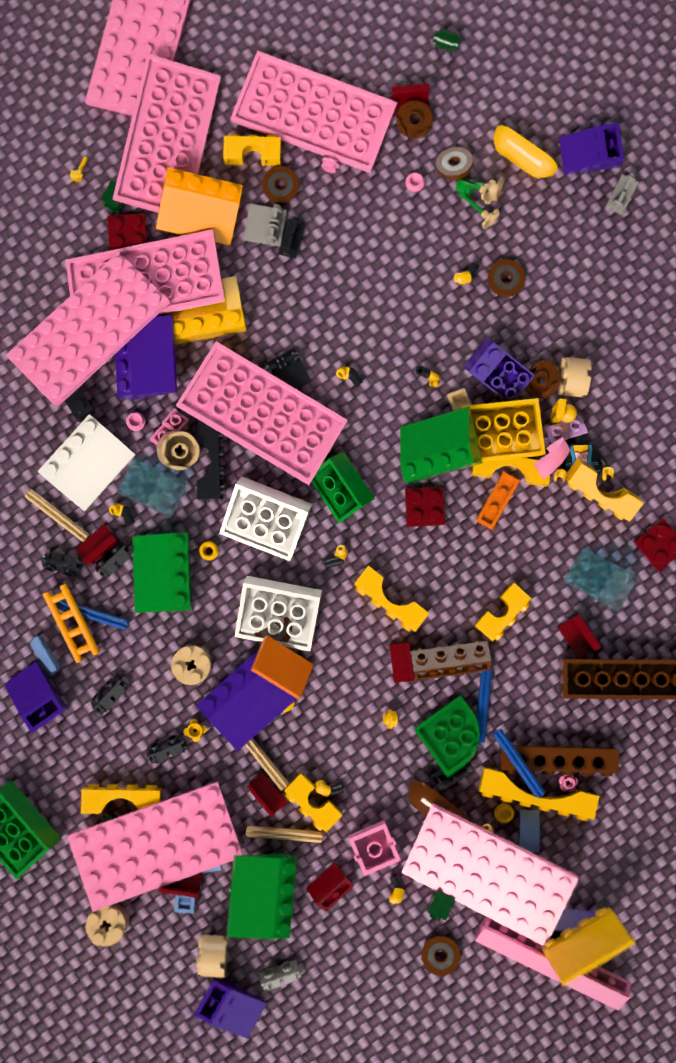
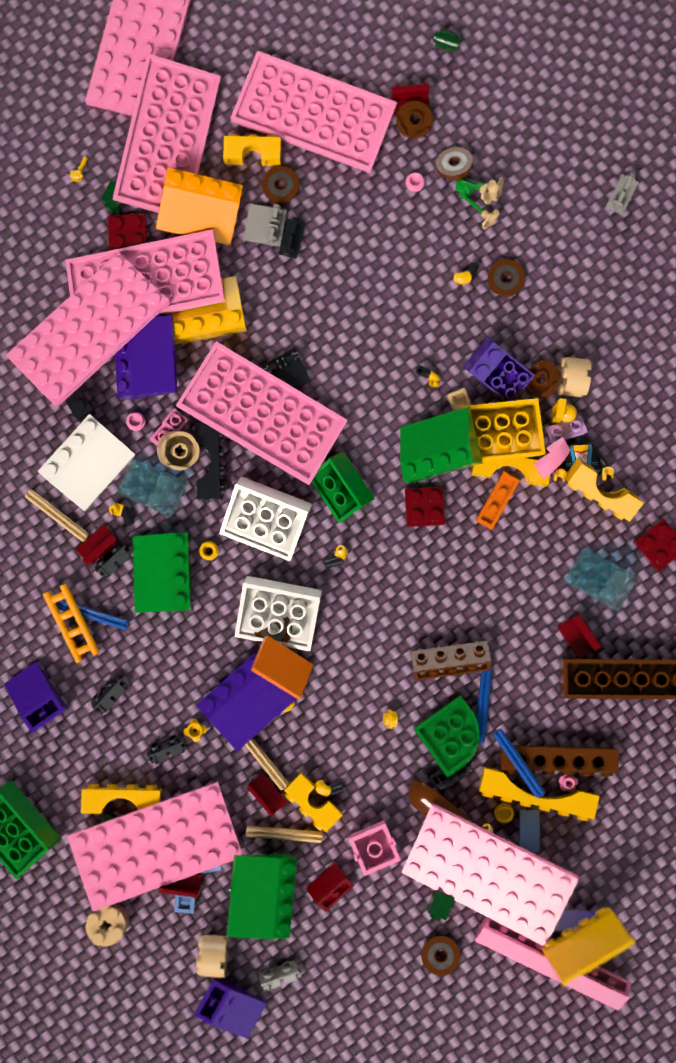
medium blue slope [30,636,61,676] -> none
black hinge [41,551,83,577] -> none
tan brick [171,645,213,685] -> none
bright pink plate [321,156,339,173] -> none
arm [336,367,363,387] -> none
yellow arch [354,566,429,632] -> none
dark red panel [389,642,414,683] -> none
arm [389,873,405,904] -> none
yellow arch [473,583,531,641] -> none
yellow brick [493,125,558,178] -> none
dark purple slope [559,123,624,175] -> none

